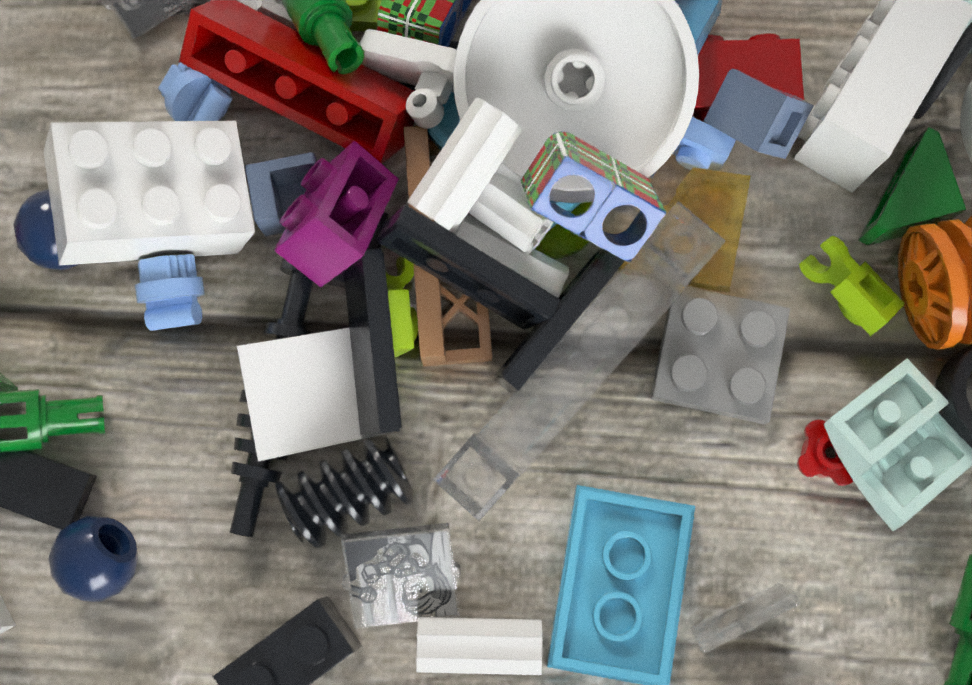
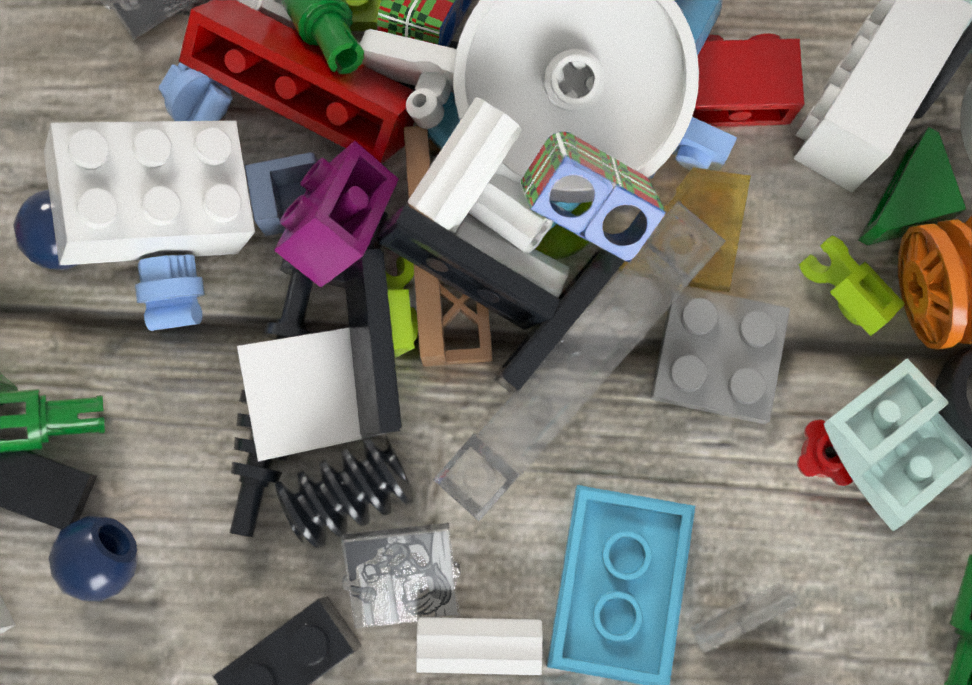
sand blue panel [703,69,814,159] -> none

